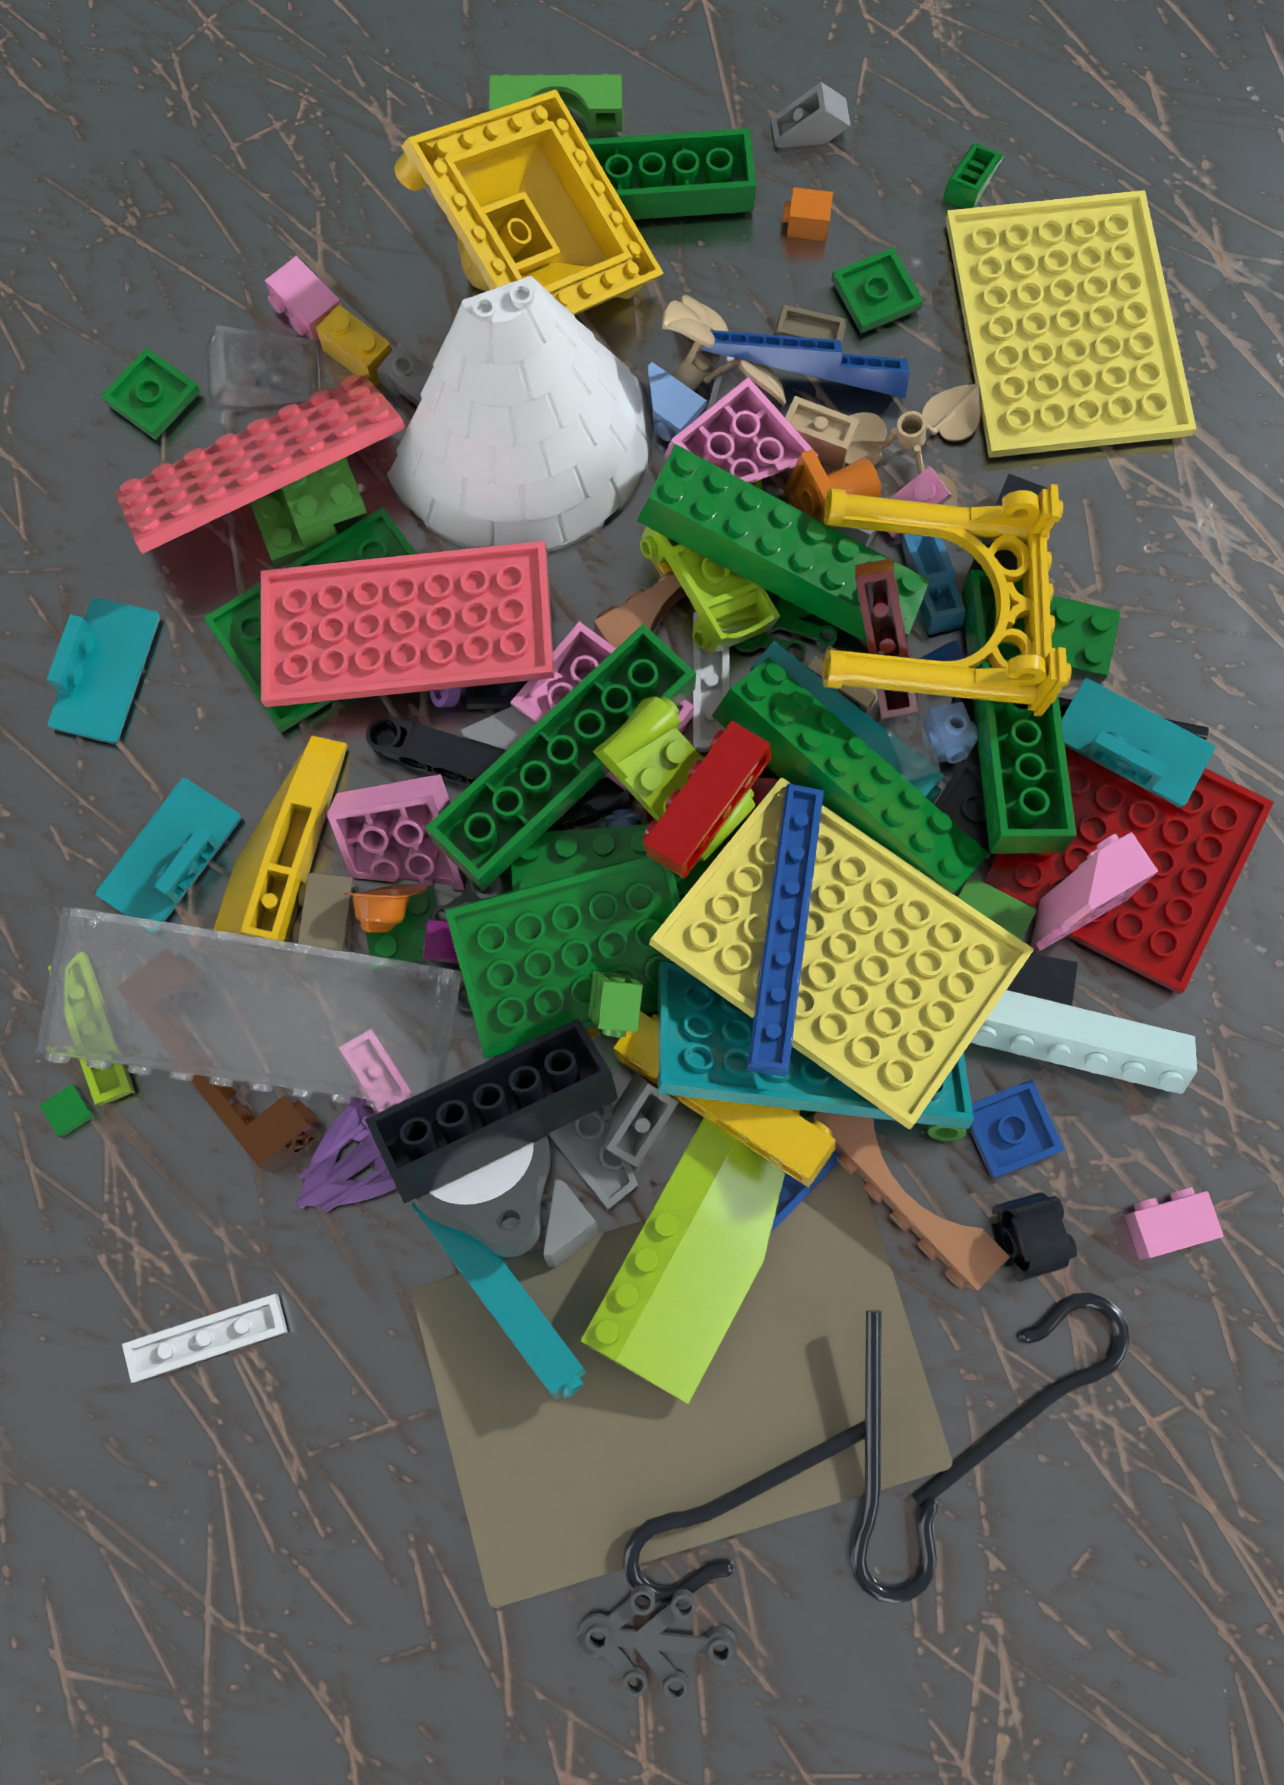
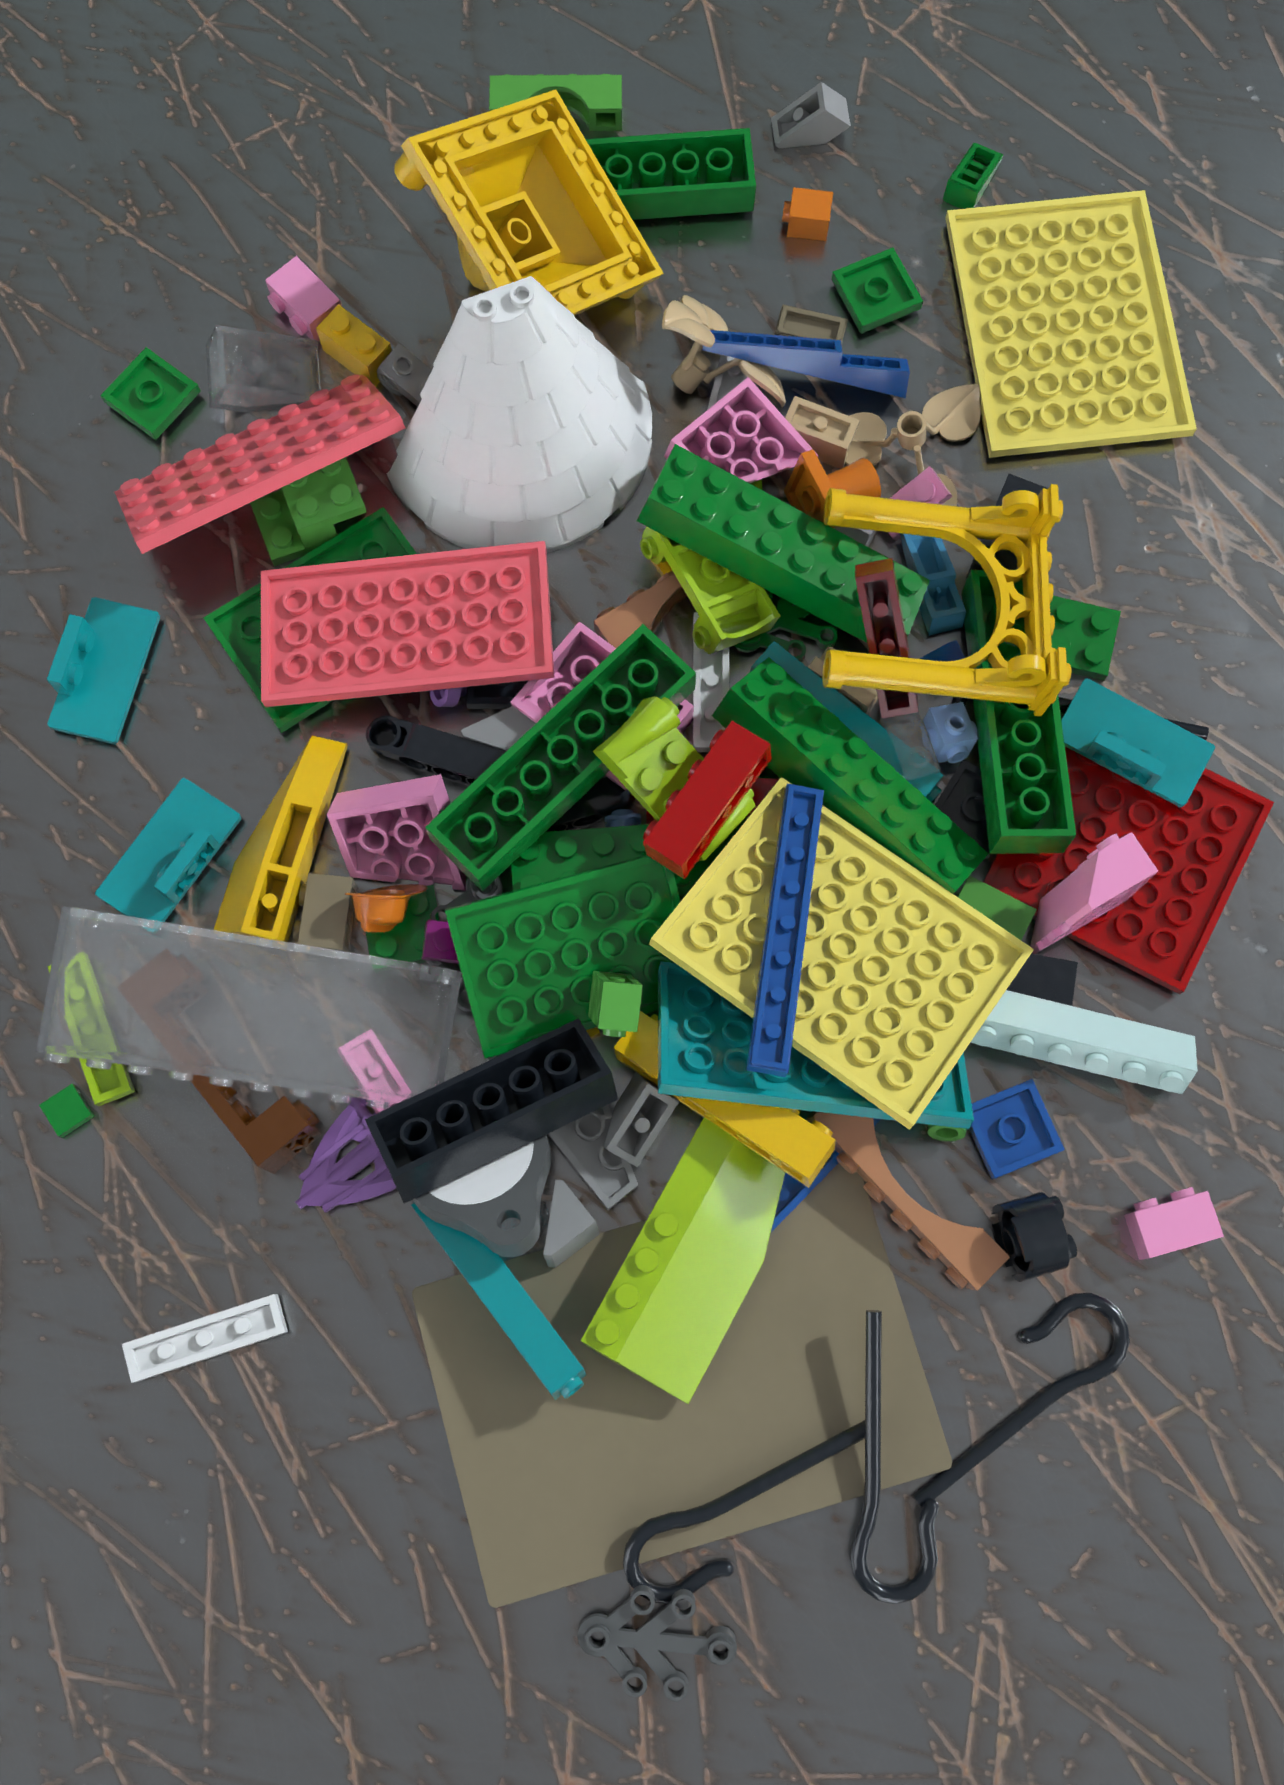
light blue slope [647,362,706,441] -> none

